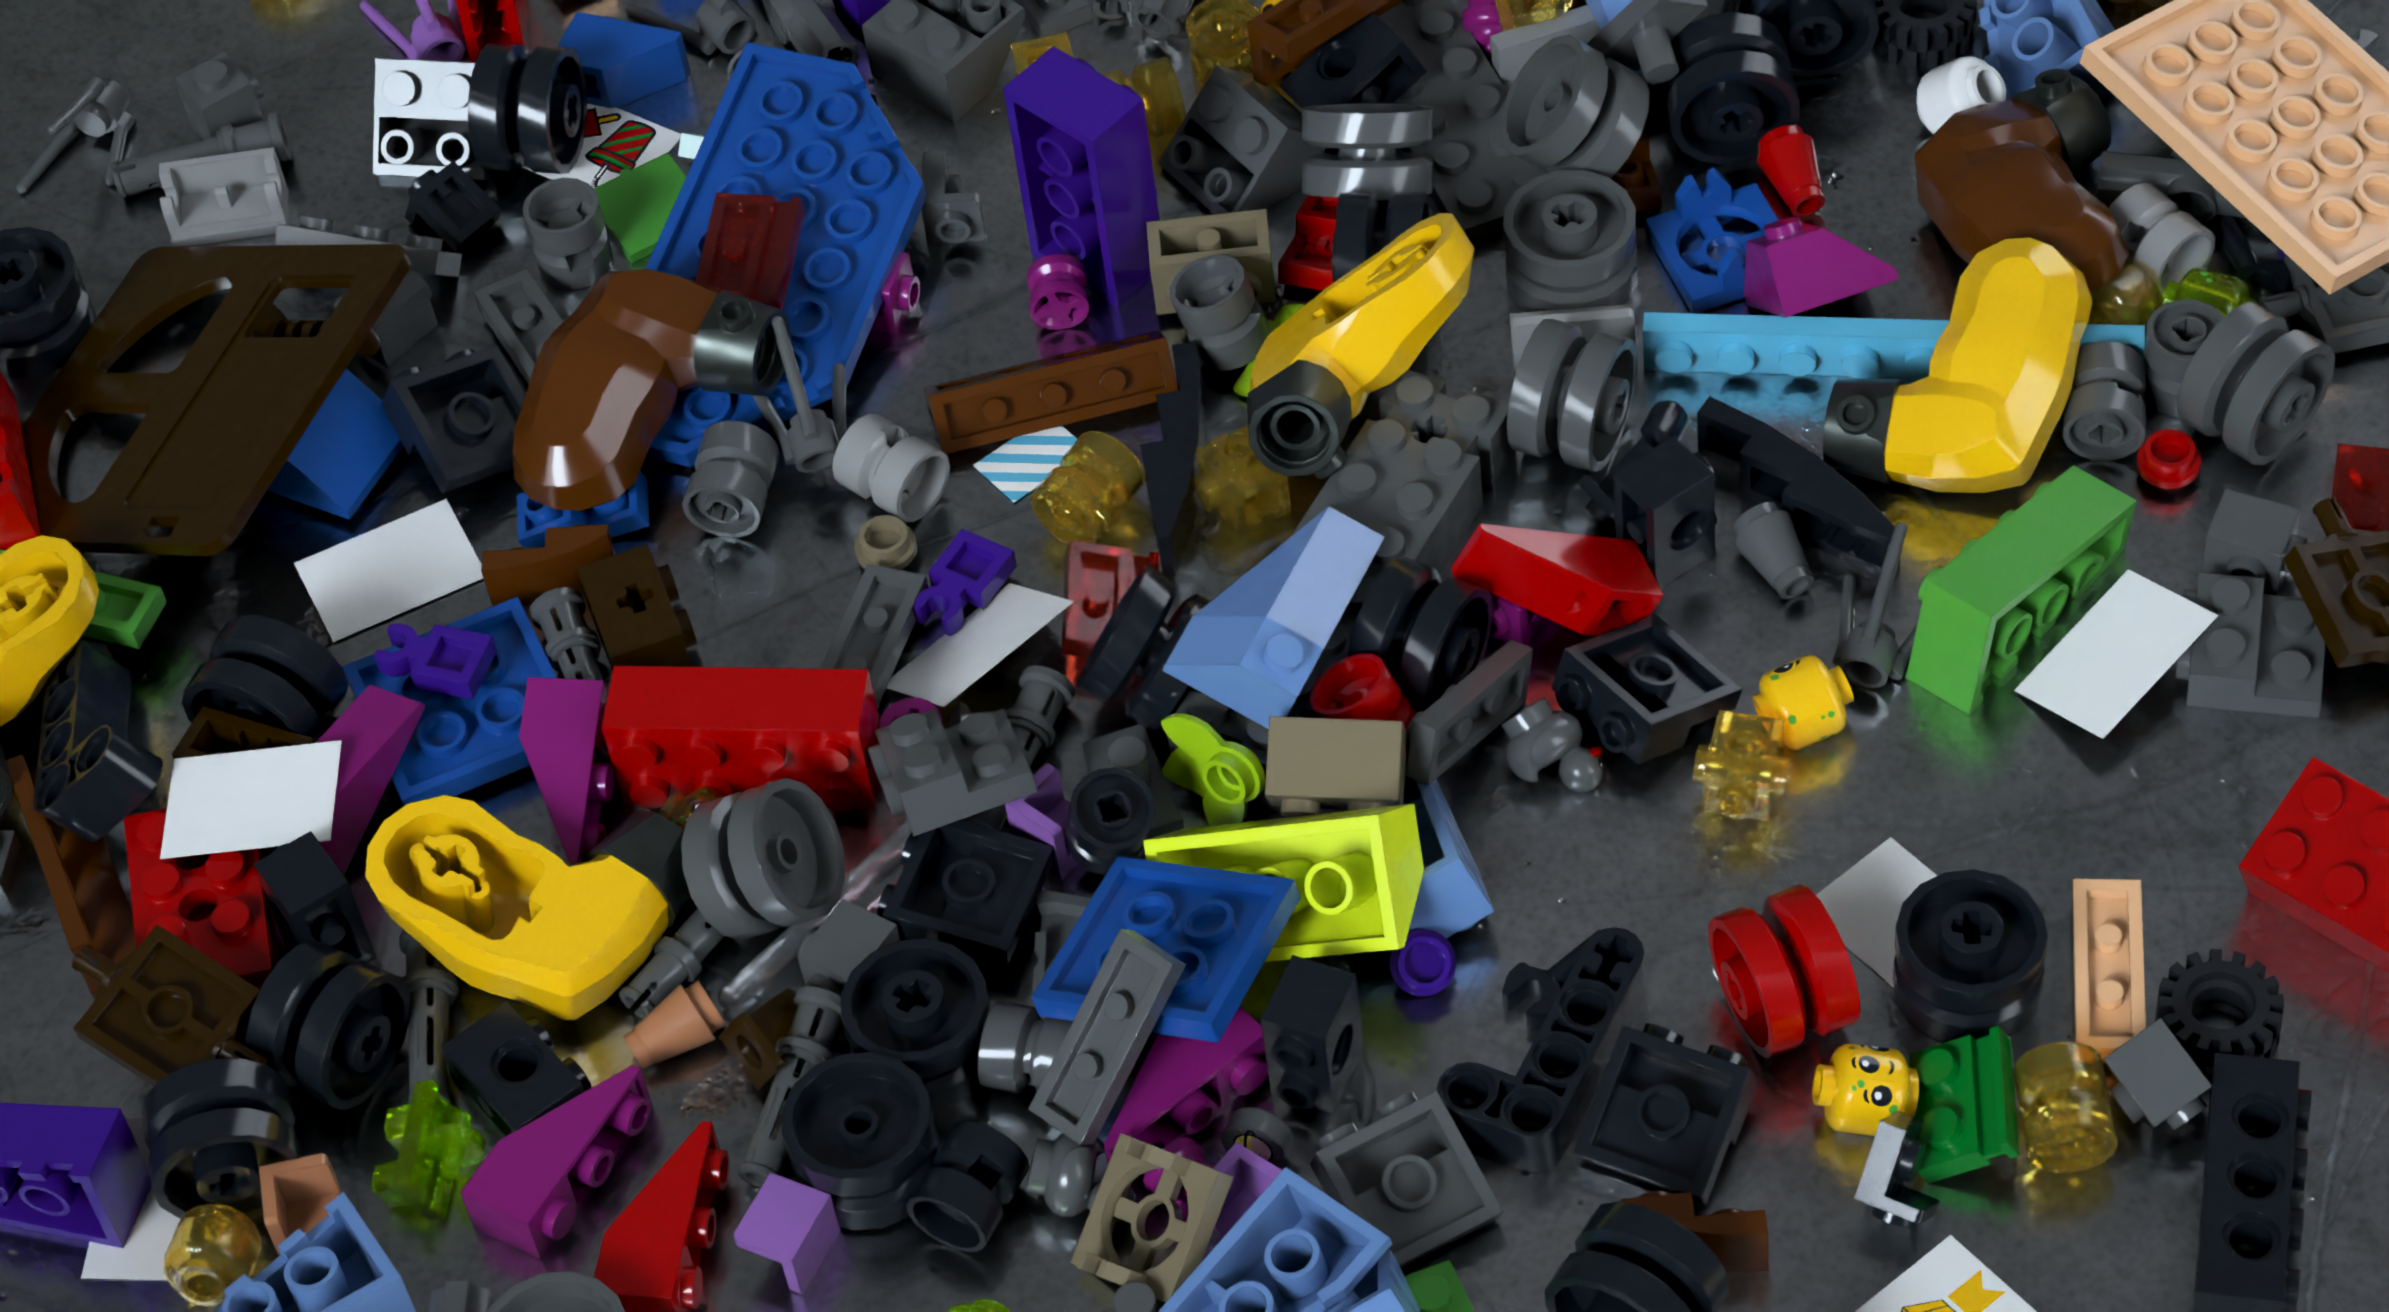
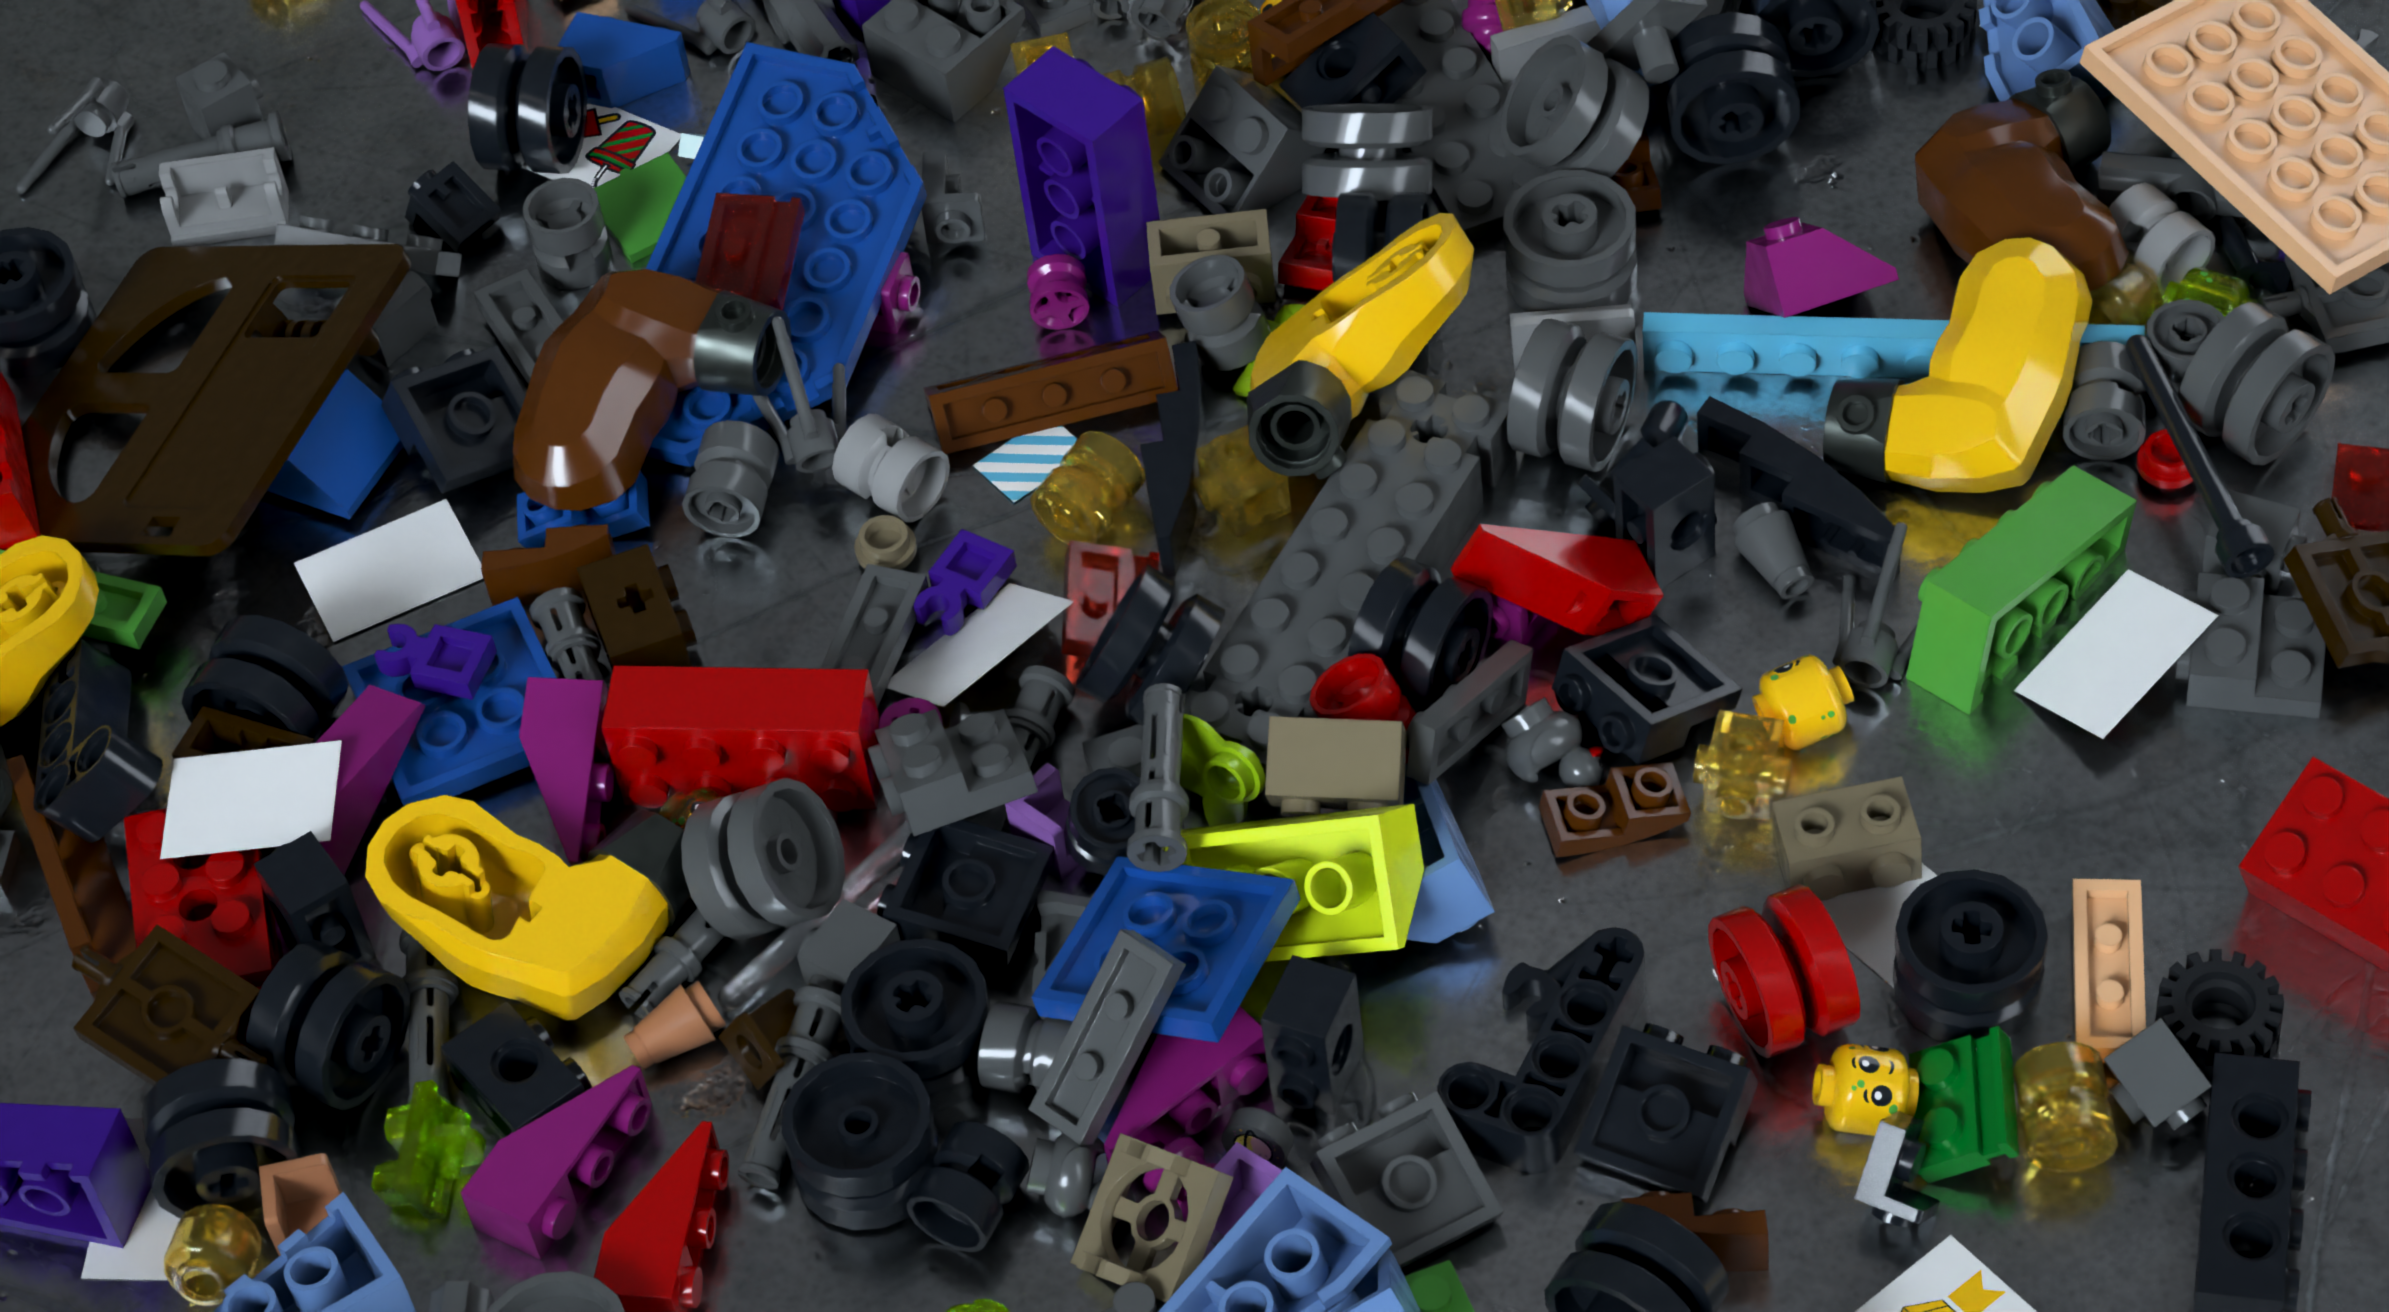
slope [373,58,490,180] -> none
medium lavender panel [733,1172,841,1294] -> none
medium blue wedge [1162,506,1385,729] -> none
dark purple plate [1389,929,1456,996] -> none
blue piece [1645,167,1778,314] -> none
red cone [1757,125,1825,217] -> none
white head [1916,56,2006,135] -> none
none -> dark grey pin [1126,683,1189,872]
none -> reddish brown slope [1539,762,1691,858]
none -> dark tan brick [1771,776,1922,901]
none -> black piece [2125,335,2274,578]

